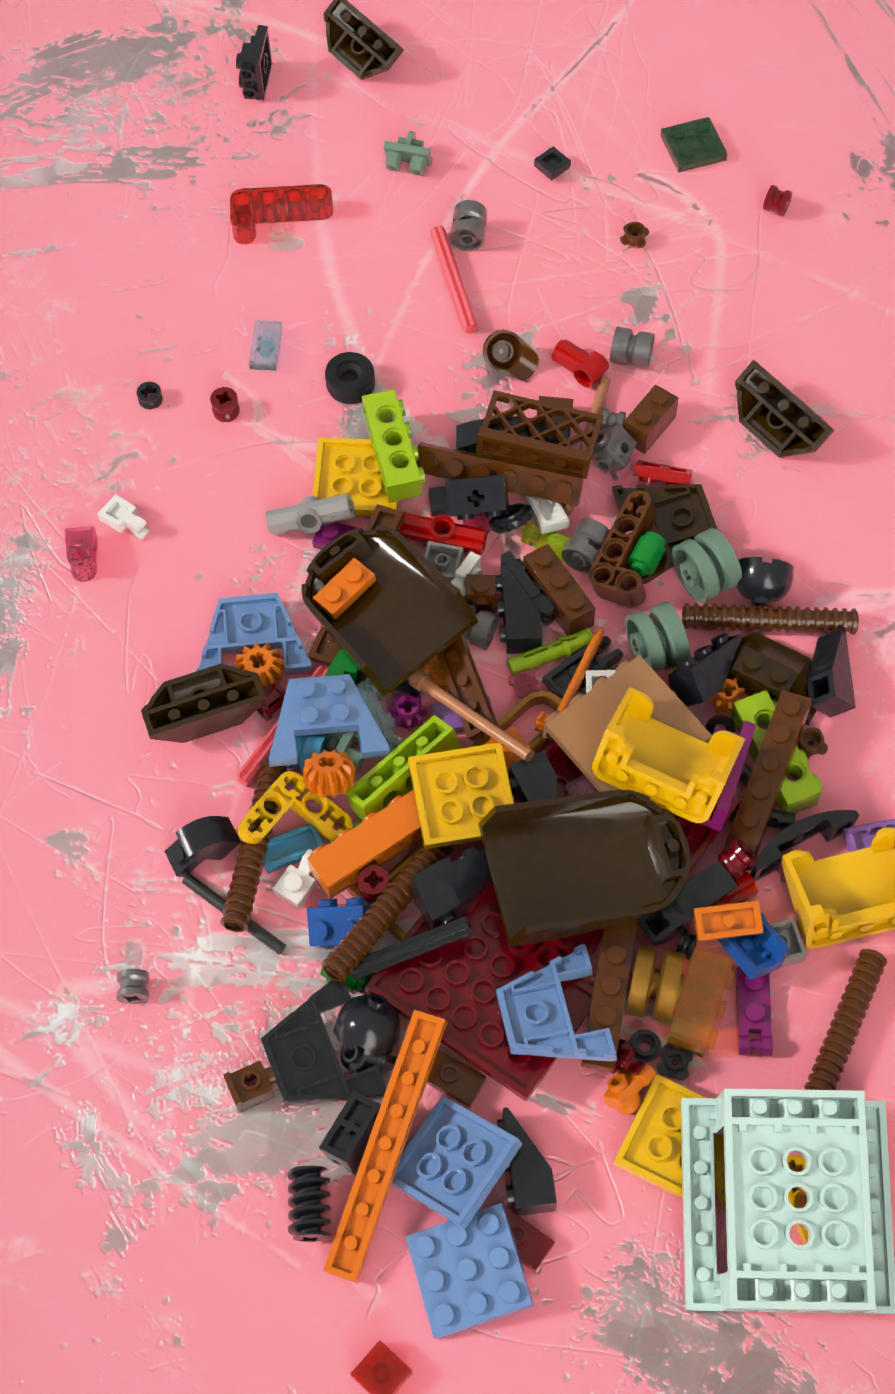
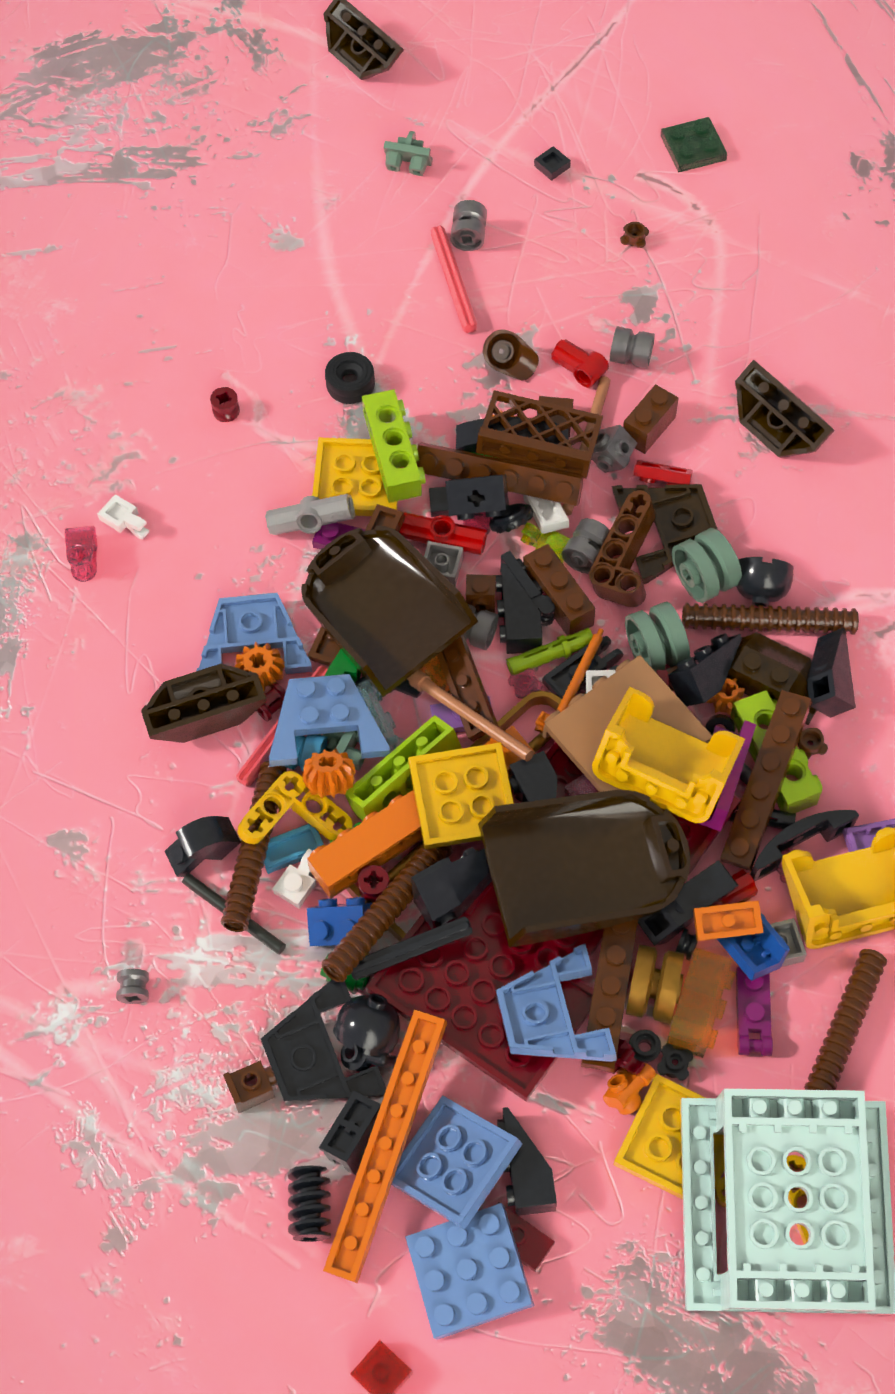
black bush [136,381,163,410] -> none
clear red beam [230,184,334,244] -> none
black plate [236,25,273,100] -> none
clear light blue plate [248,320,283,371] -> none
orange plate [313,558,377,620] -> none
magenta gear [389,692,427,732] -> none
reddish brown plate [426,1050,486,1108] -> none
white plate [451,551,483,600] -> none
flat silver wheel [600,408,626,430] -> none
green brick [627,531,666,576] -> none
dark red wheel [718,838,758,879] -> none
dark red wheel [763,185,793,217] -> none

